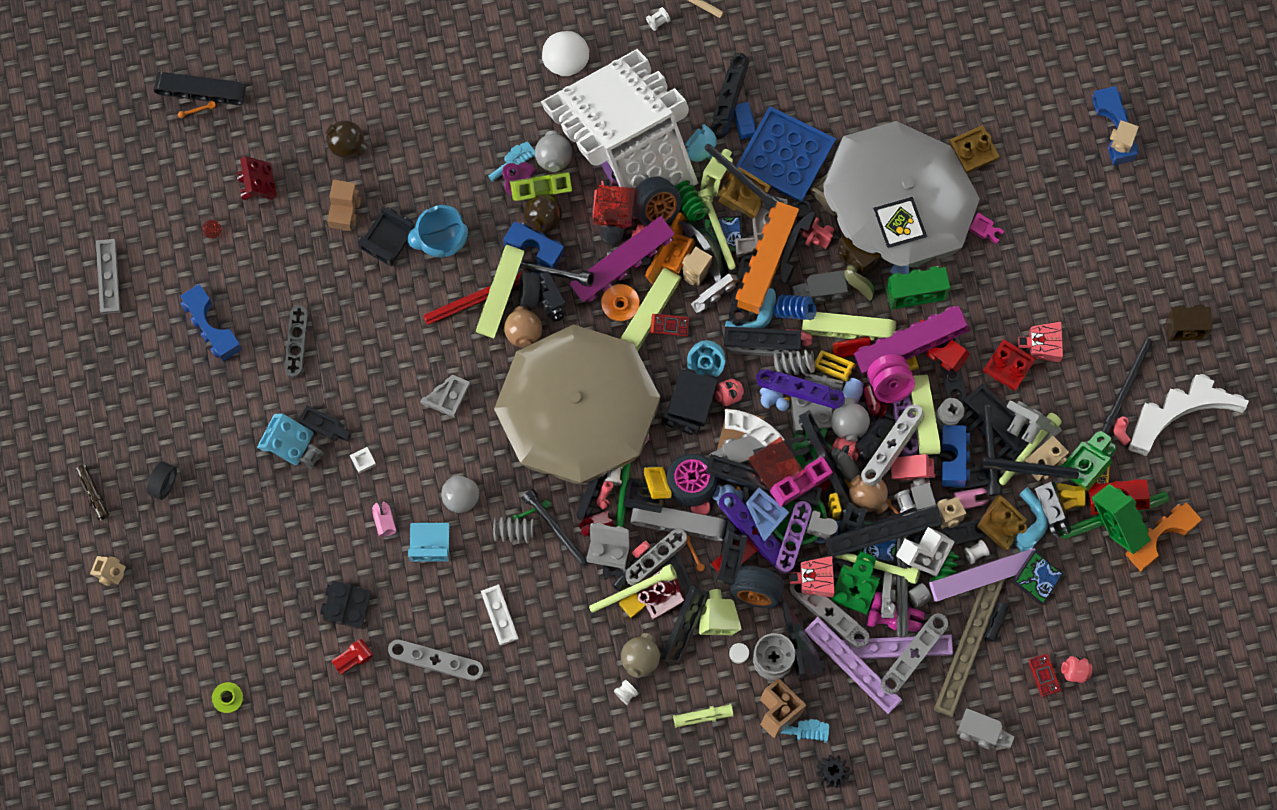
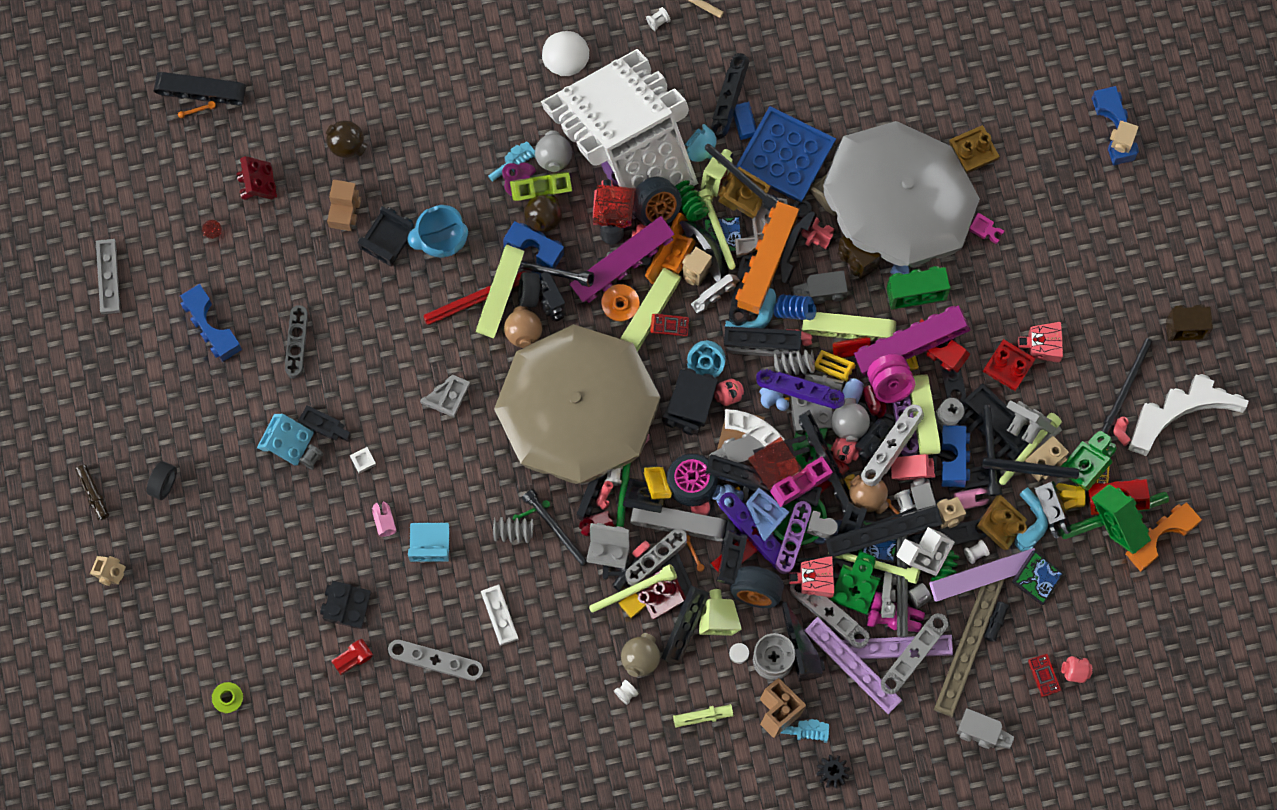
light grey helmet [441,476,479,513] -> none
yellow tile [828,493,842,520] -> none
dark grey hinge [831,448,861,482] -> none
olive arm [844,265,874,300] -> none
sticker [873,197,927,248] -> none

